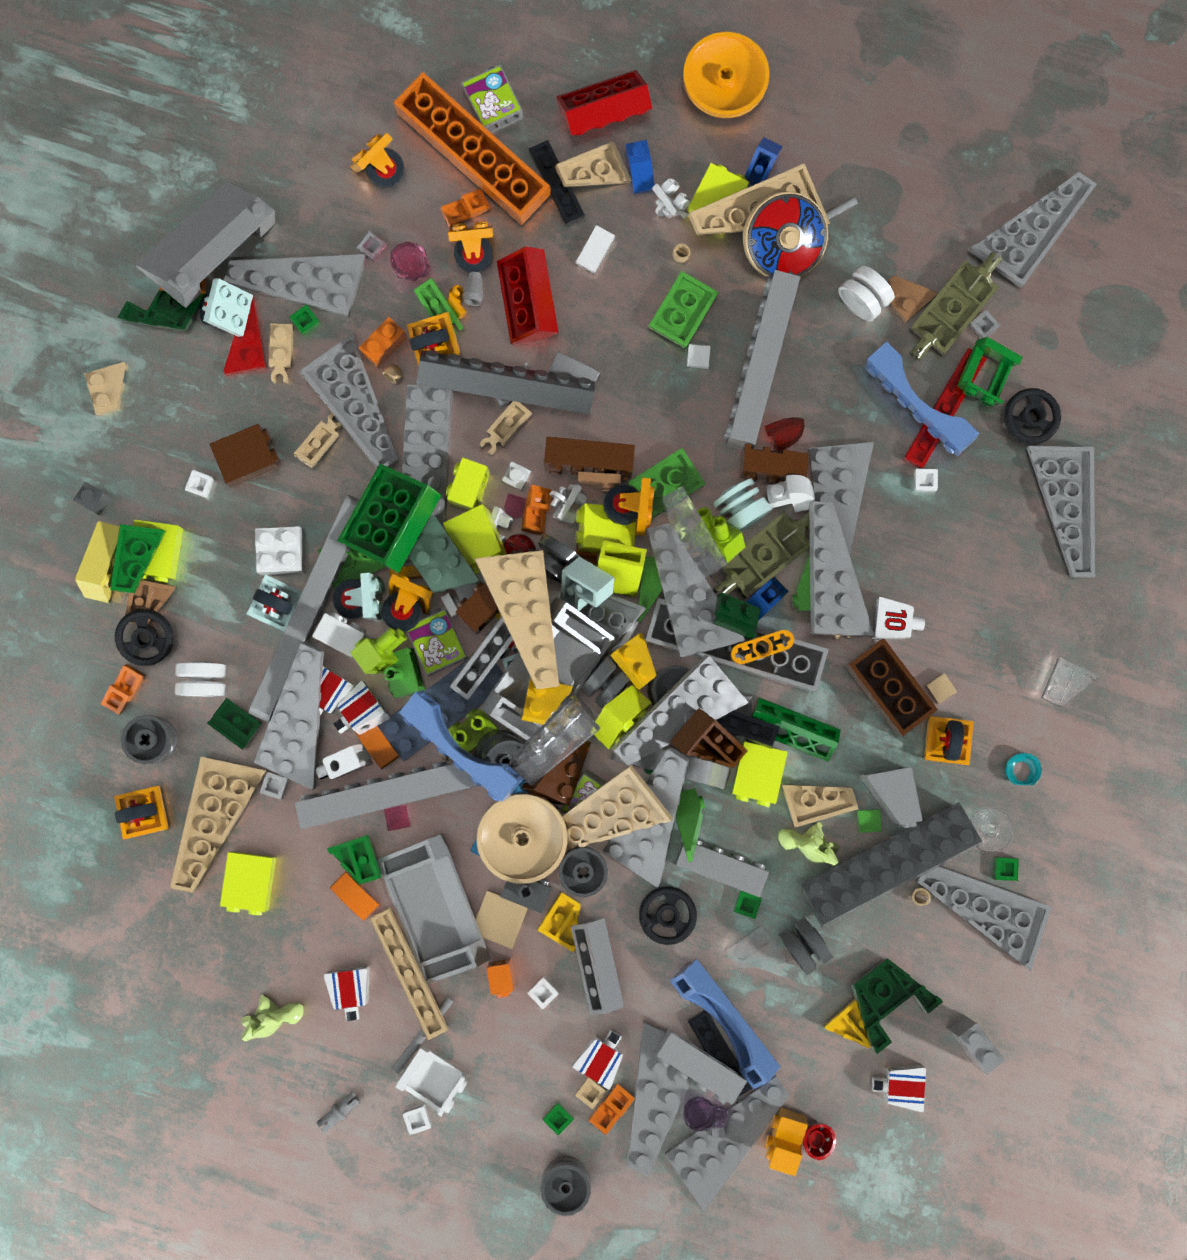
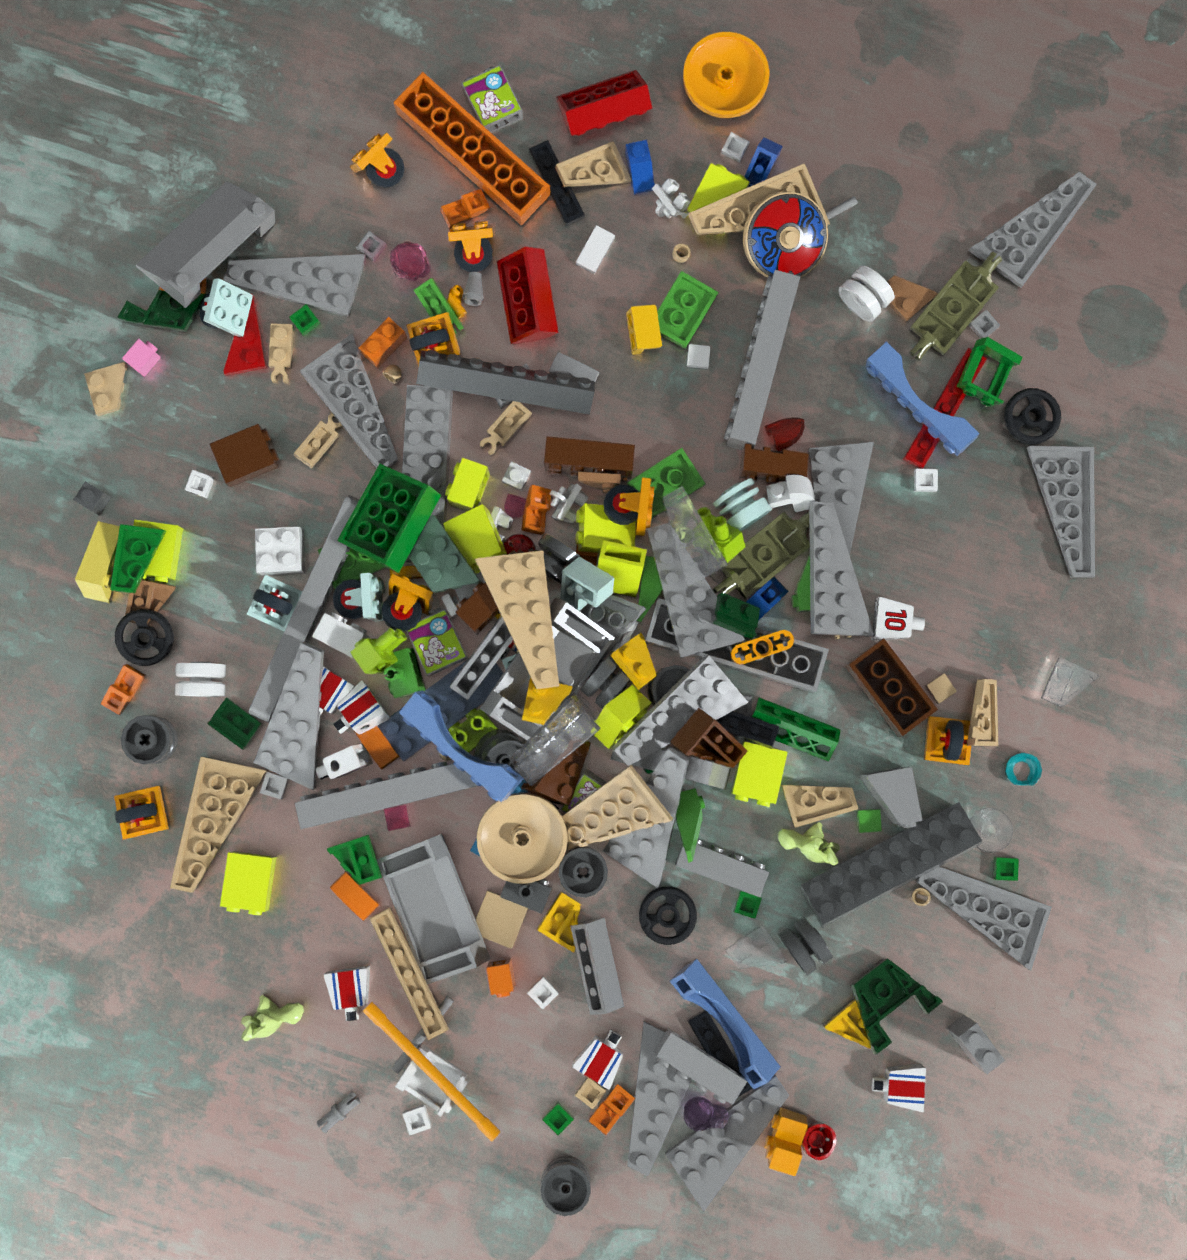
none -> bright pink brick [122,339,161,377]
none -> light orange piece [362,1002,501,1142]
none -> yellow panel [626,305,662,355]
none -> white tile [721,132,750,163]
none -> tan wing [967,679,998,746]

